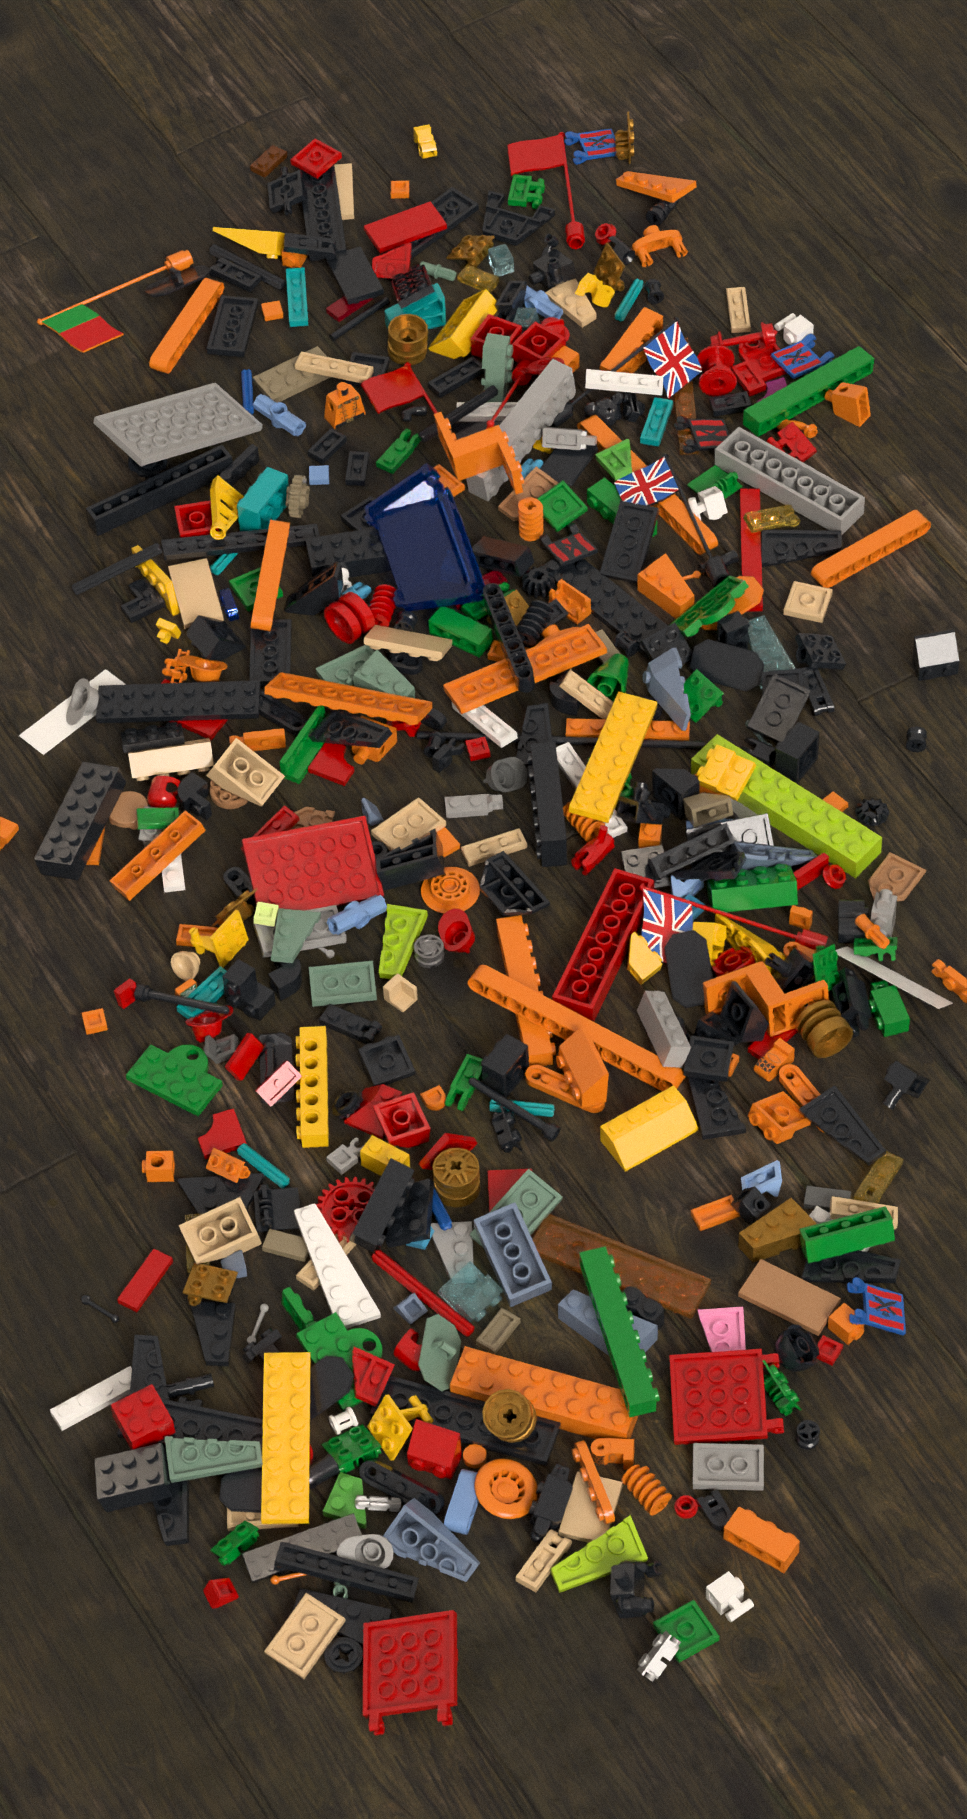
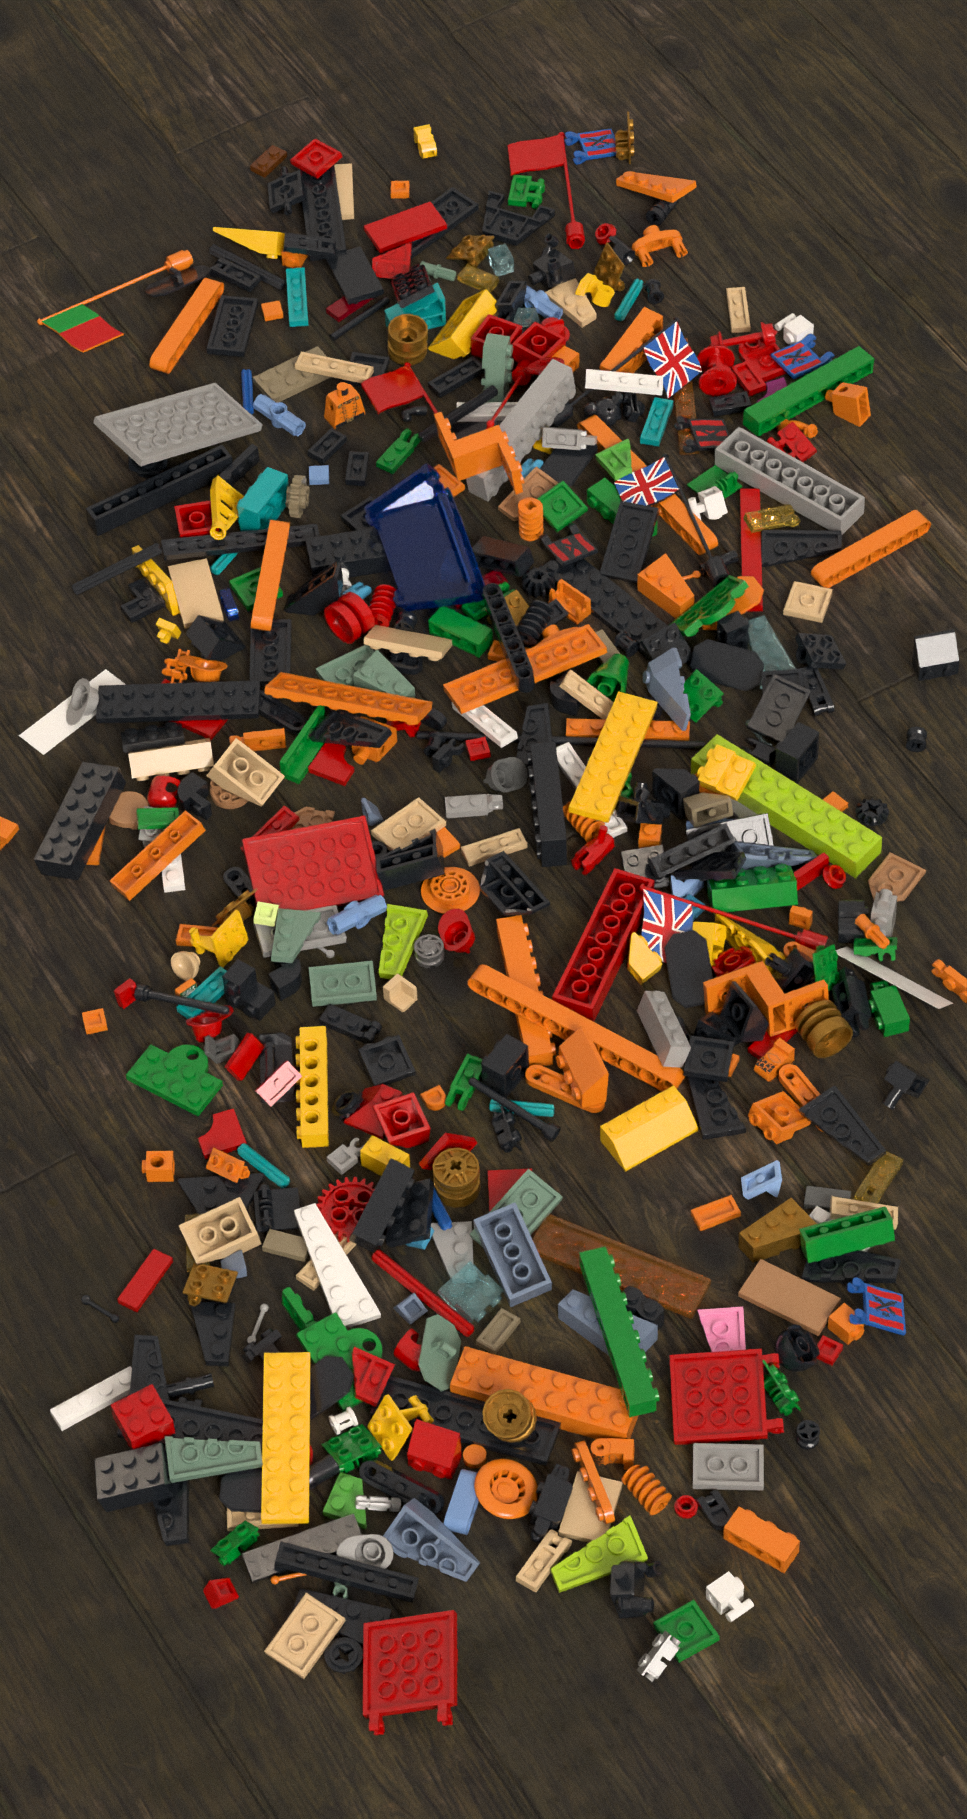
black brick [731,1186,772,1224] -> none

